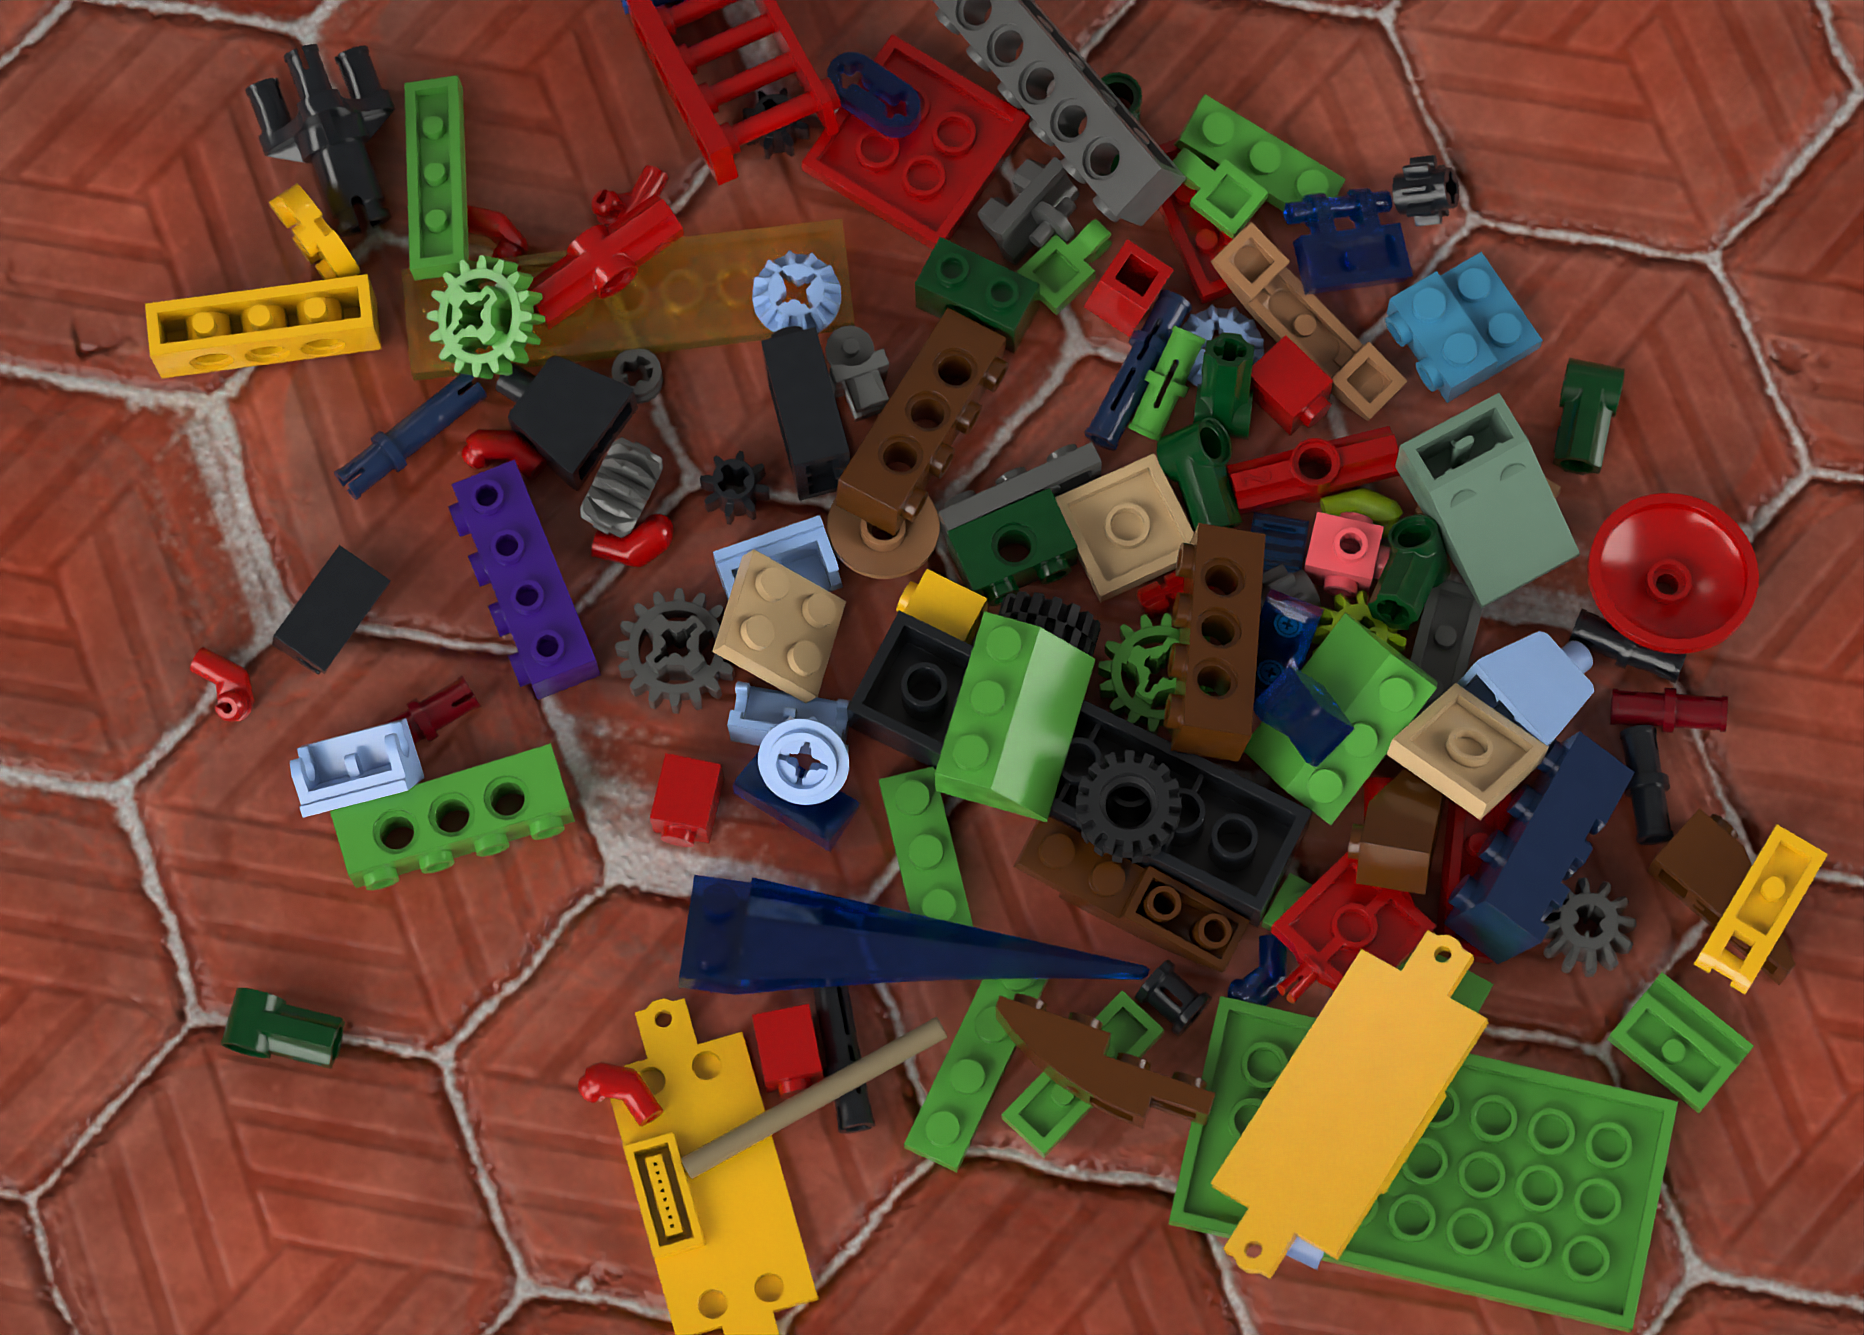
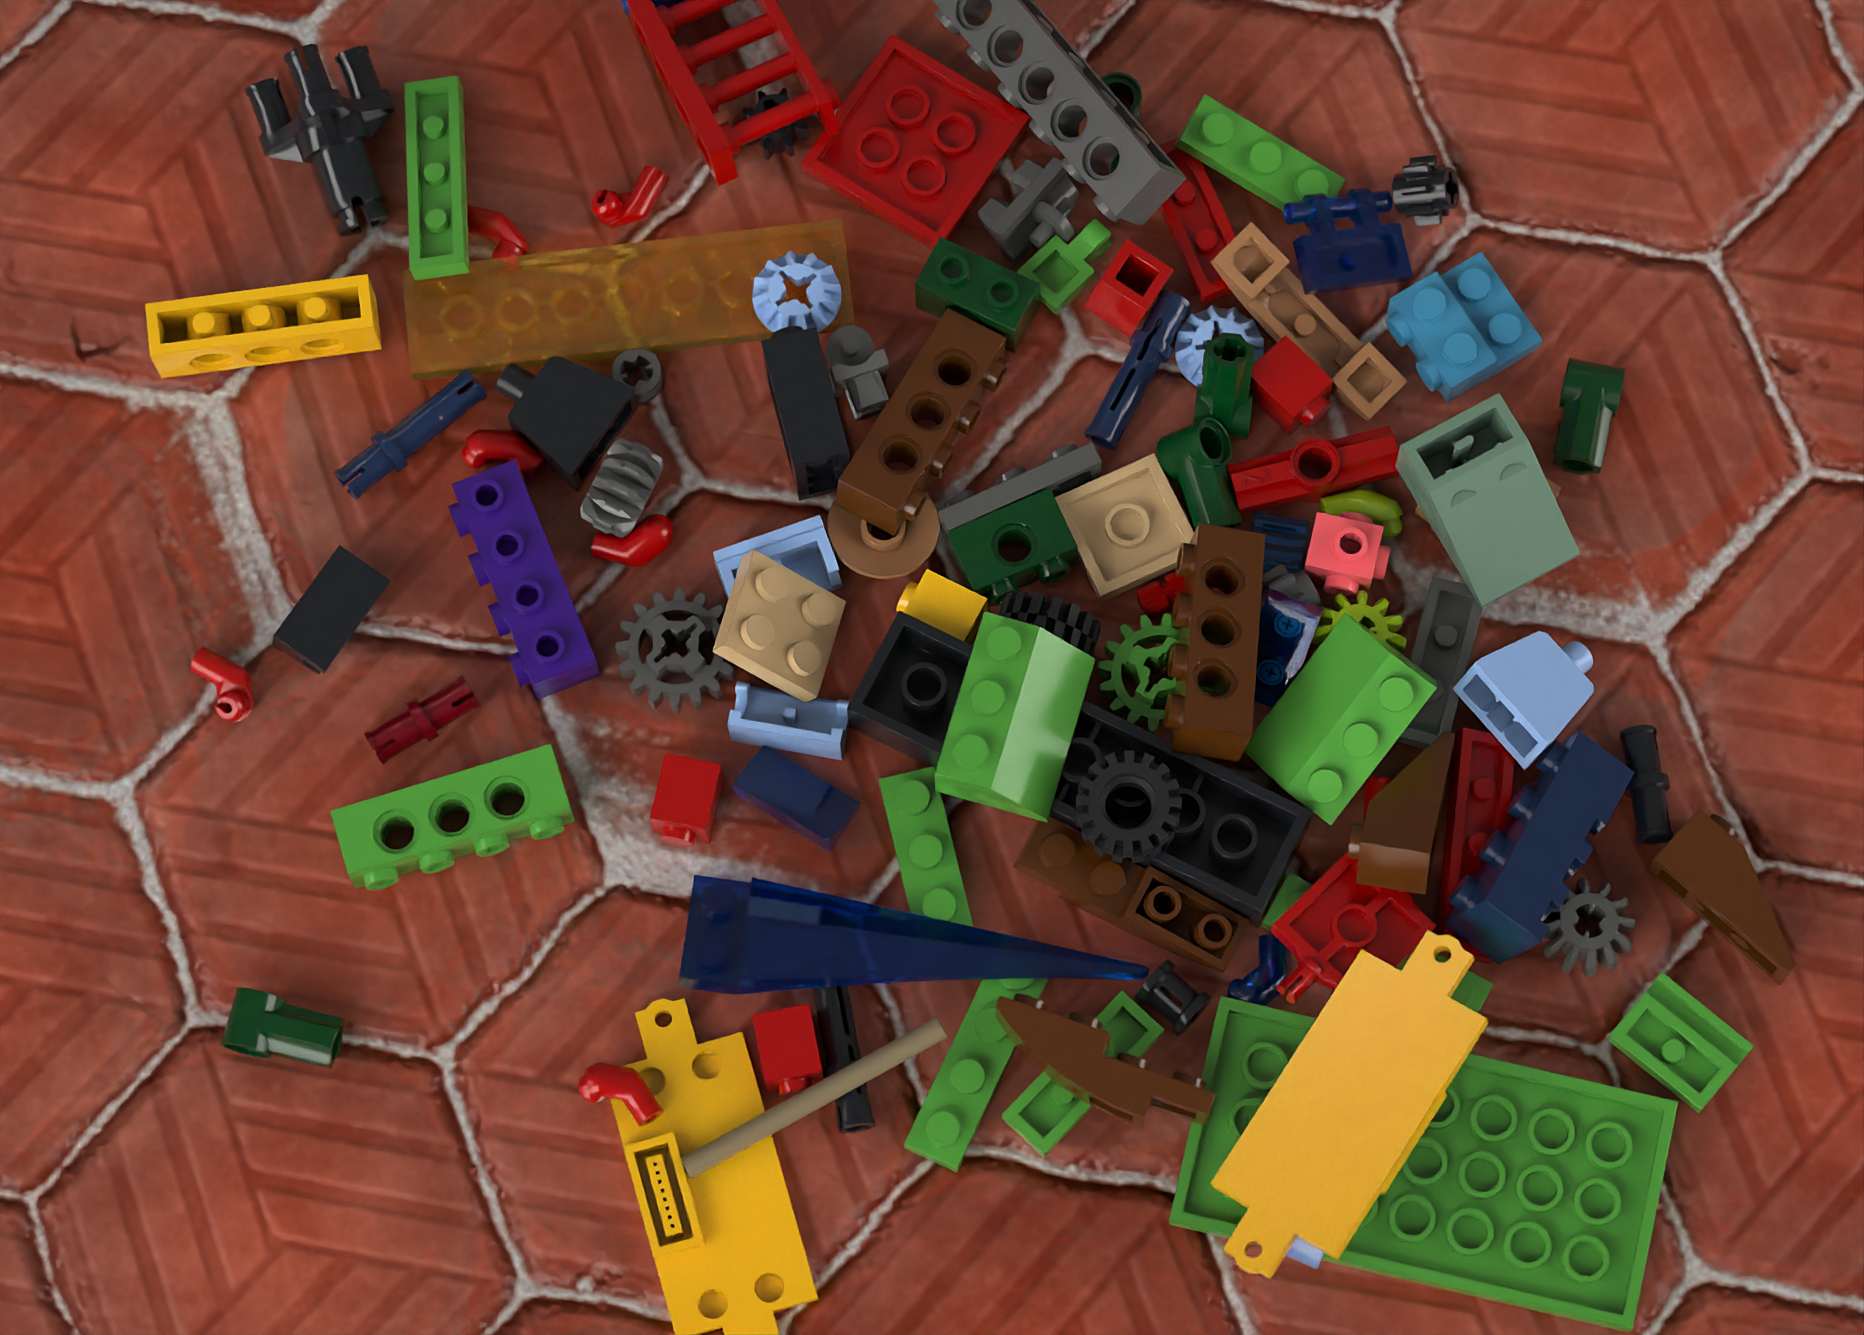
yellow plate [269,183,360,280] -> none
light blue hinge [290,718,425,817] -> none
bright green gear [427,255,545,379] -> none
red piece [527,193,684,330] -> none
black gear [700,451,770,525] -> none
light blue gear [758,715,850,805] -> none
clear blue beam [827,52,921,138] -> none
bright green pin [1128,325,1206,441] -> none
bright green plate [1172,147,1269,239] -> none
clear blue panel [1253,665,1355,767] -> none
dark green piece [1368,514,1451,630] -> none
tan plate [1387,683,1549,820] -> none
black pin [1568,608,1687,683] -> none
red dish [1587,493,1759,654] -> none
dark red pin [1610,687,1728,733] -> none
yellow plate [1694,825,1828,994] -> none

